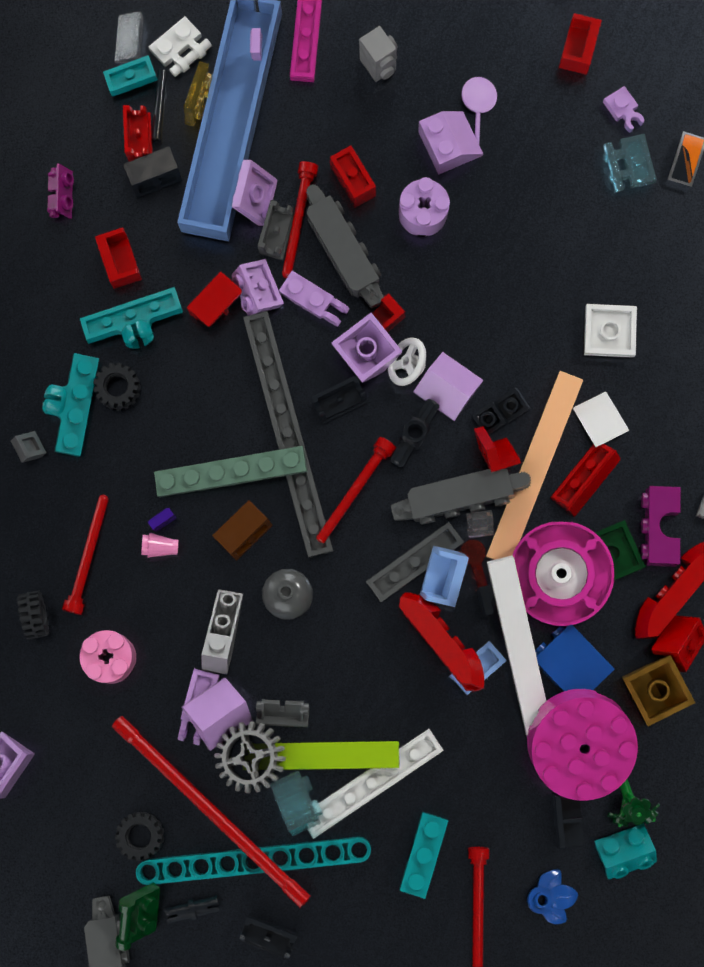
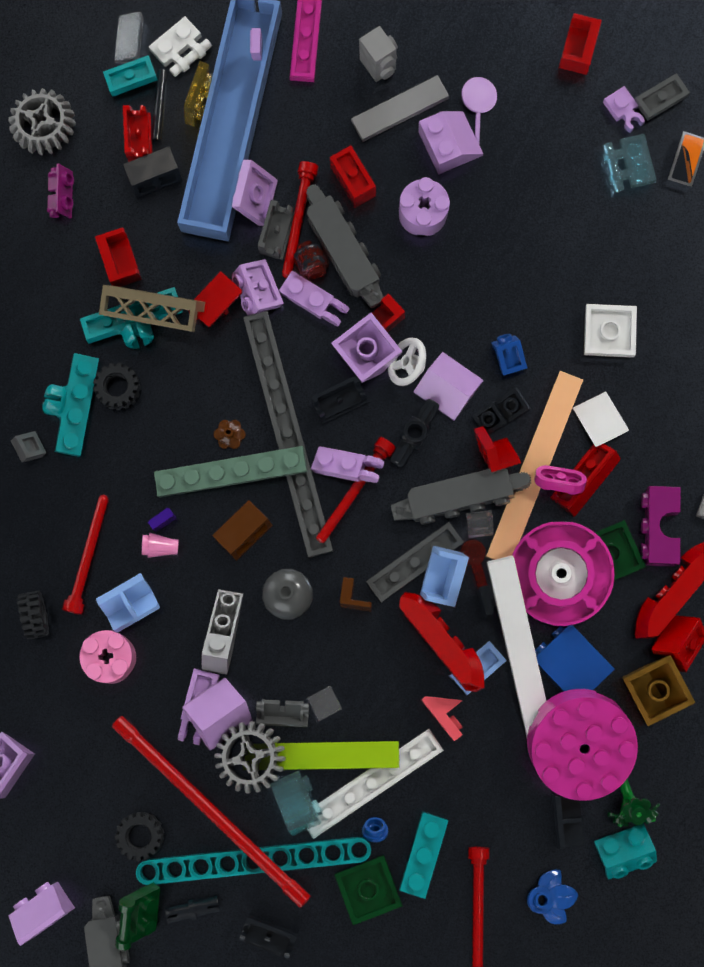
none -> light grey gear [8,88,76,155]
none -> lavender slope [8,882,75,946]
none -> light blue panel [96,573,160,633]
none -> dark tan fence [99,285,205,332]
none -> reddish brown plant [214,420,246,449]
none -> clear red head [293,241,330,280]
none -> clear tile [308,686,342,721]
none -> lavender hinge [311,446,384,483]
none -> dark green plate [334,855,403,925]
none -> reddish brown panel [340,577,372,612]
none -> light grey tile [351,75,449,142]
none -> blue plate [362,817,388,842]
none -> coral slope [421,696,463,741]
none -> blue bracket [491,334,527,376]
none -> dark pink plate [534,465,587,495]
none -> dark grey plate [635,73,690,121]

